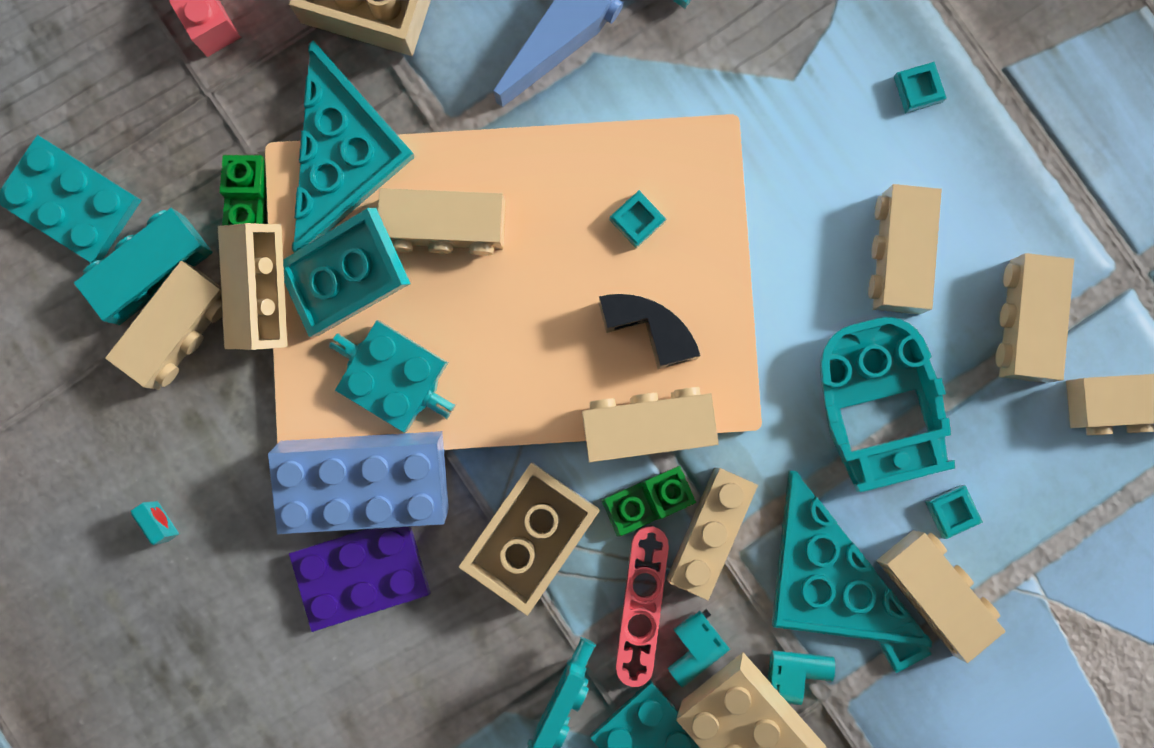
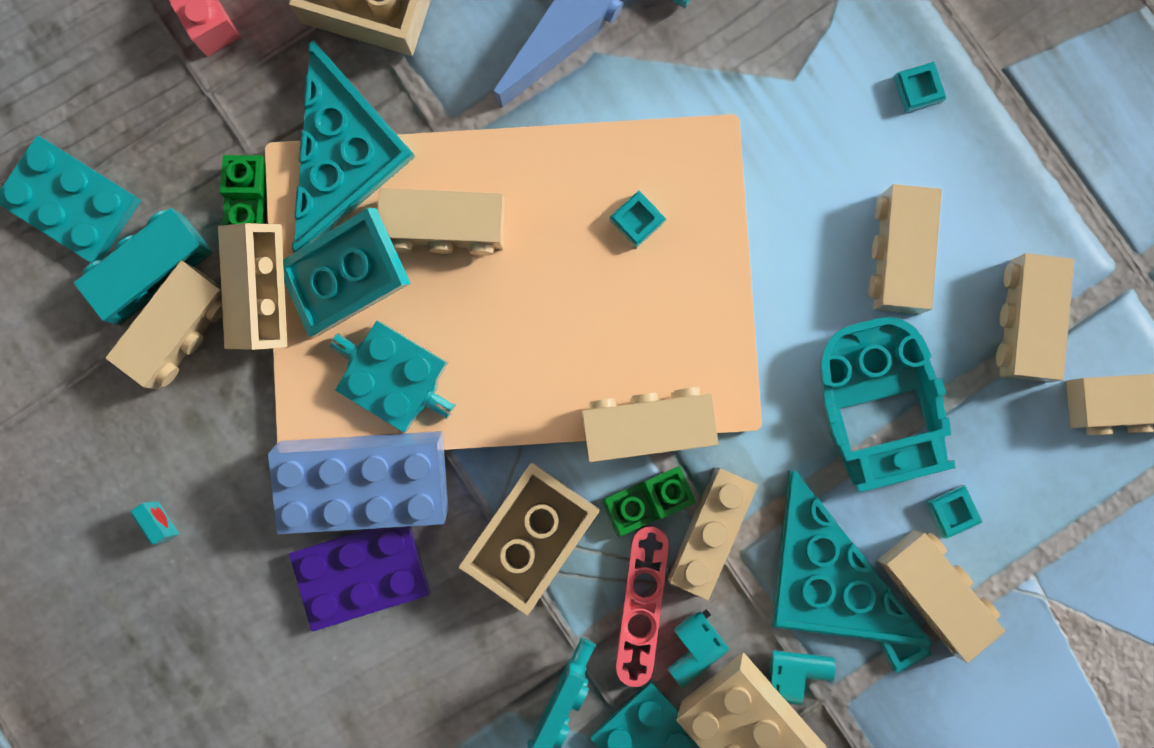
black brick [599,294,701,369] -> none

